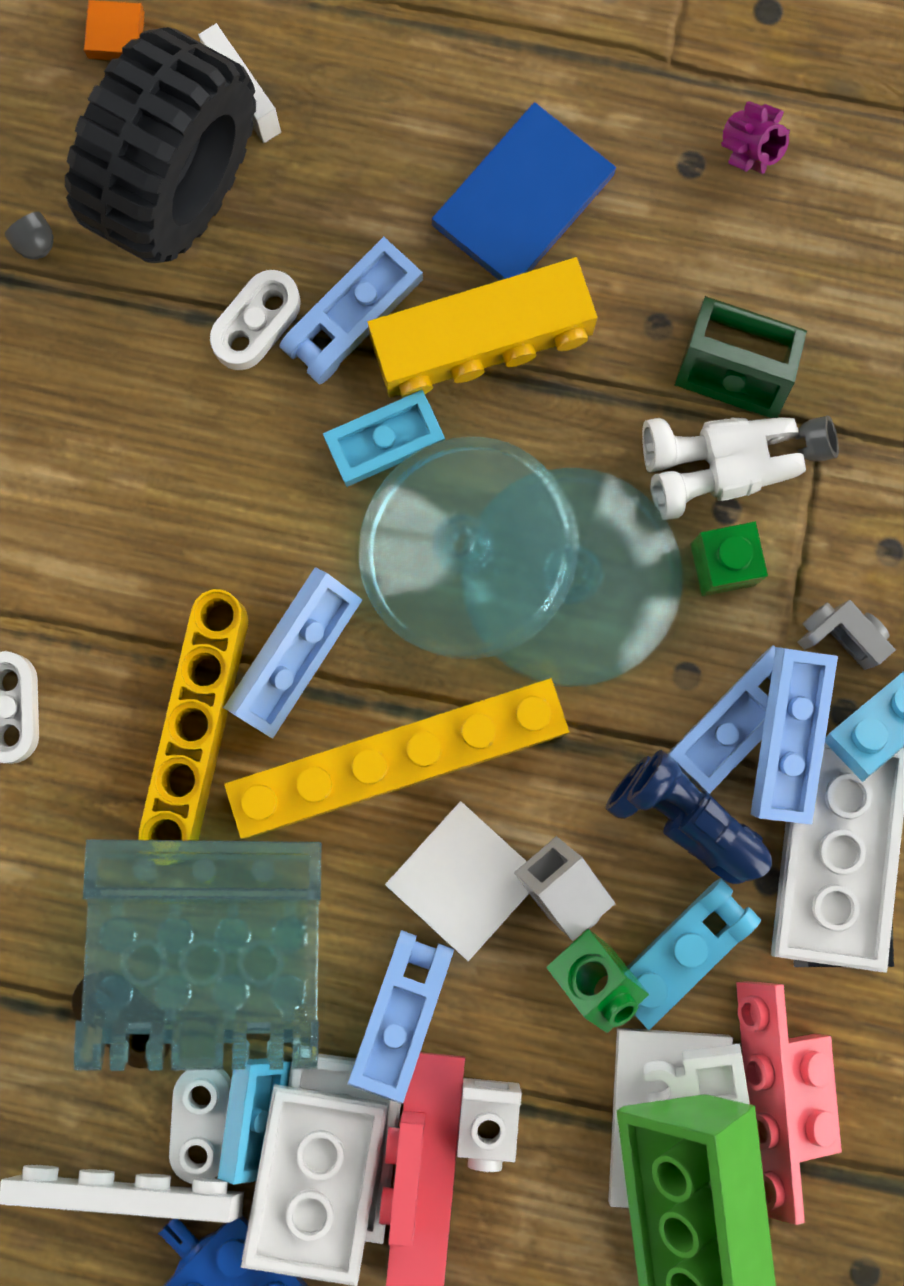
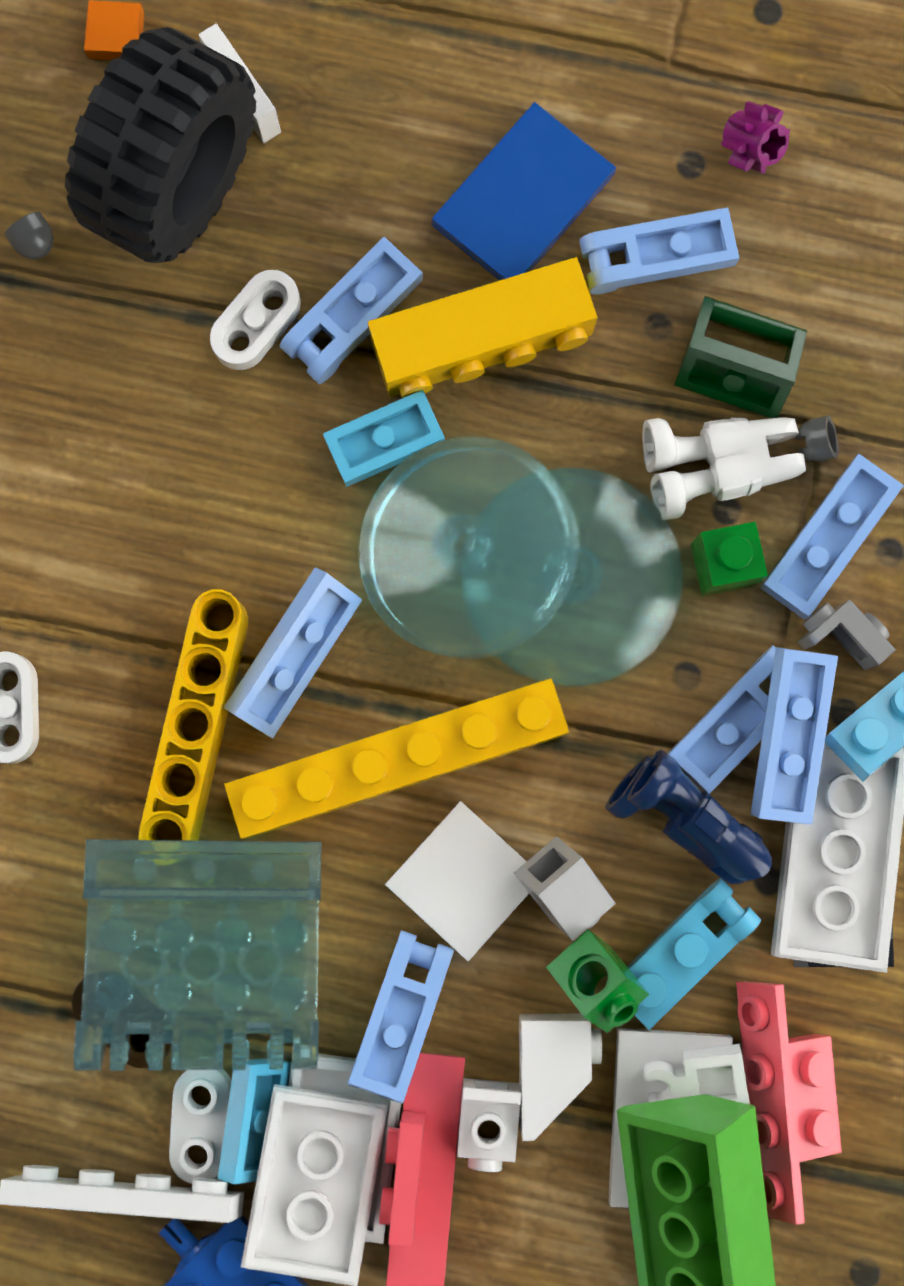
none -> white slope [519,1014,602,1141]
none -> light blue plate [579,207,739,295]
none -> light blue plate [760,454,904,620]

